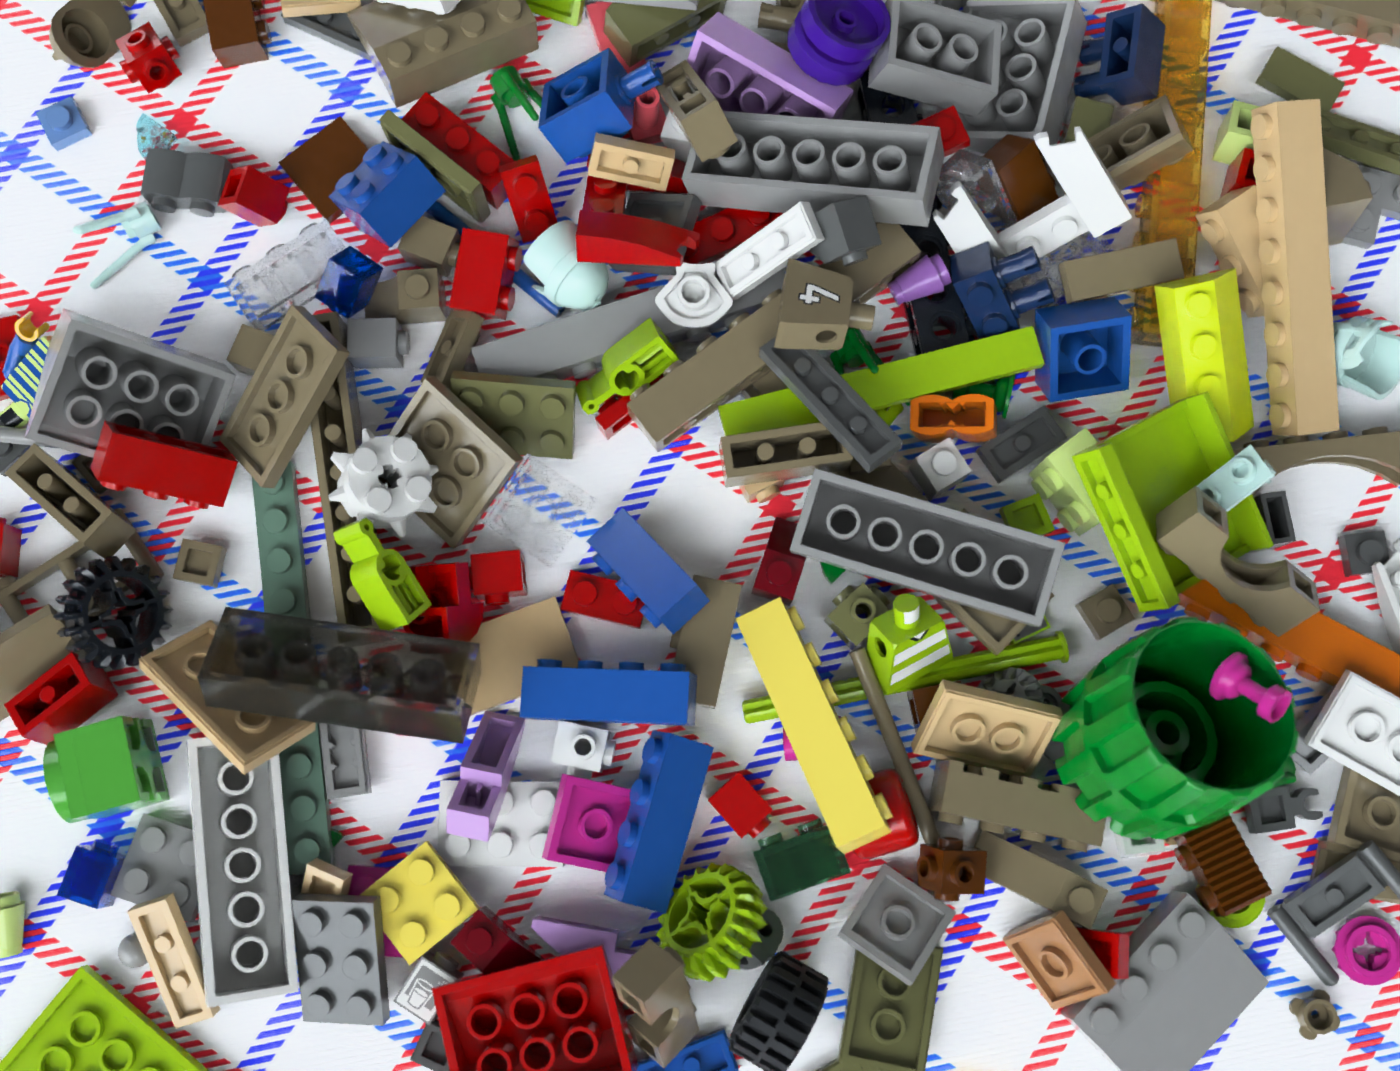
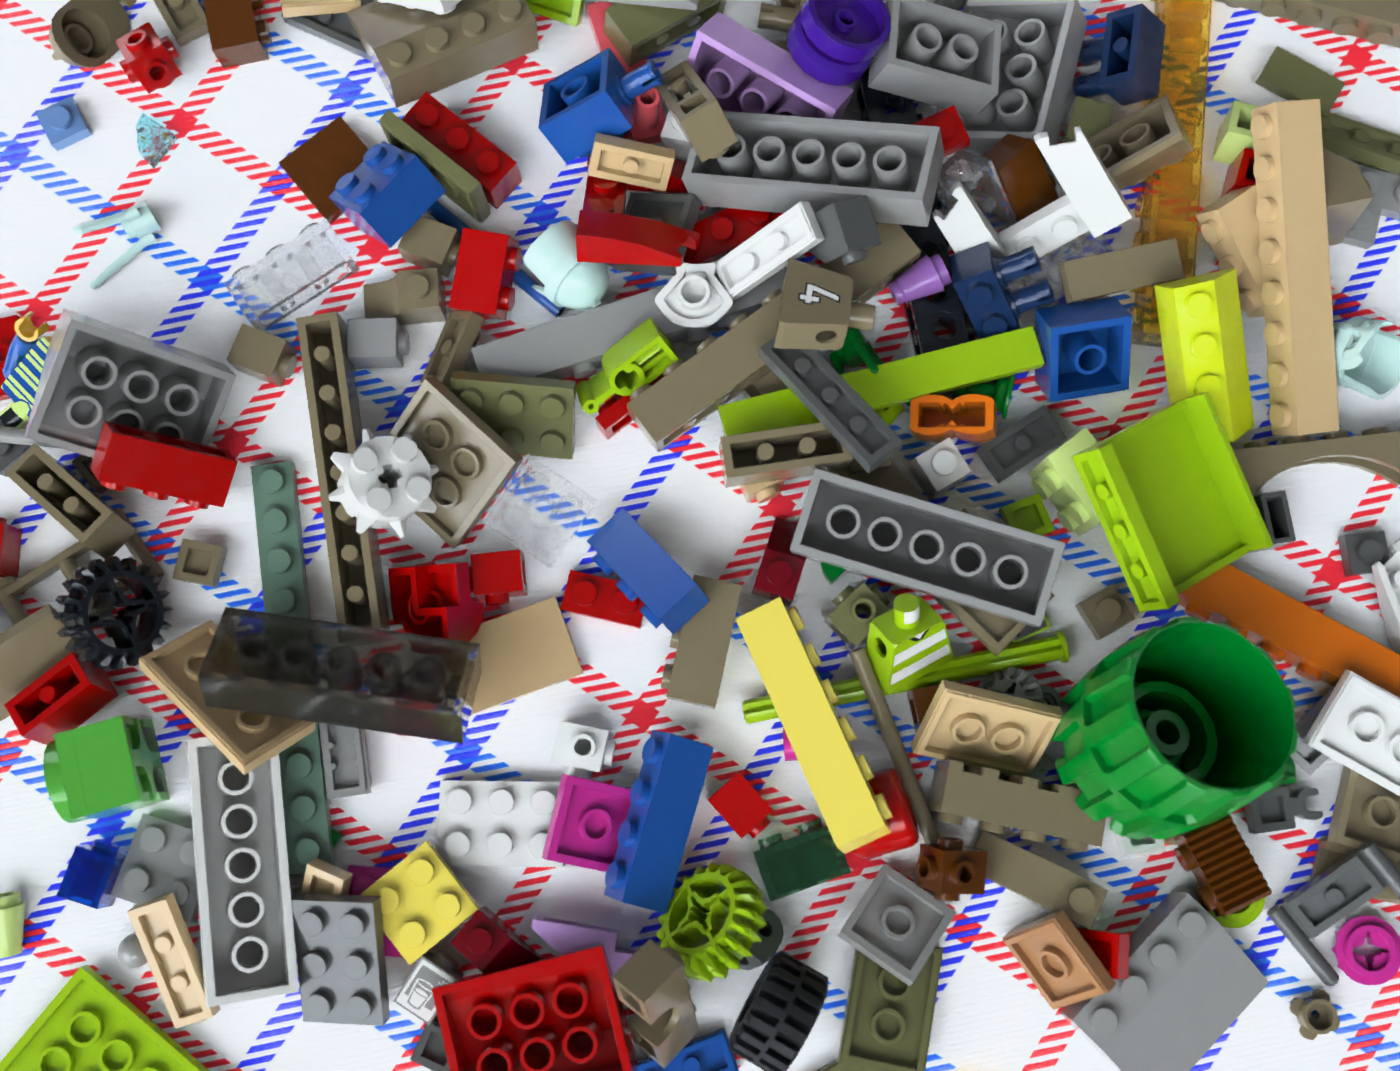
dark grey brick [140,148,235,217] -> none
red brick [217,166,290,227] -> none
dark tan plate [219,304,350,488] -> none
clear blue brick [314,246,384,319] -> none
lime piece [333,517,432,632] -> none
lavender slope [447,711,525,842] -> none
green plant [490,66,542,161] -> none
red plate [498,155,558,244] -> none
blue brick [520,659,697,726] -> none
dark tan arch [1156,486,1320,637] -> none
light aqua hinge [1197,444,1276,512] -> none
dark pink piece [1209,652,1292,723] -> none

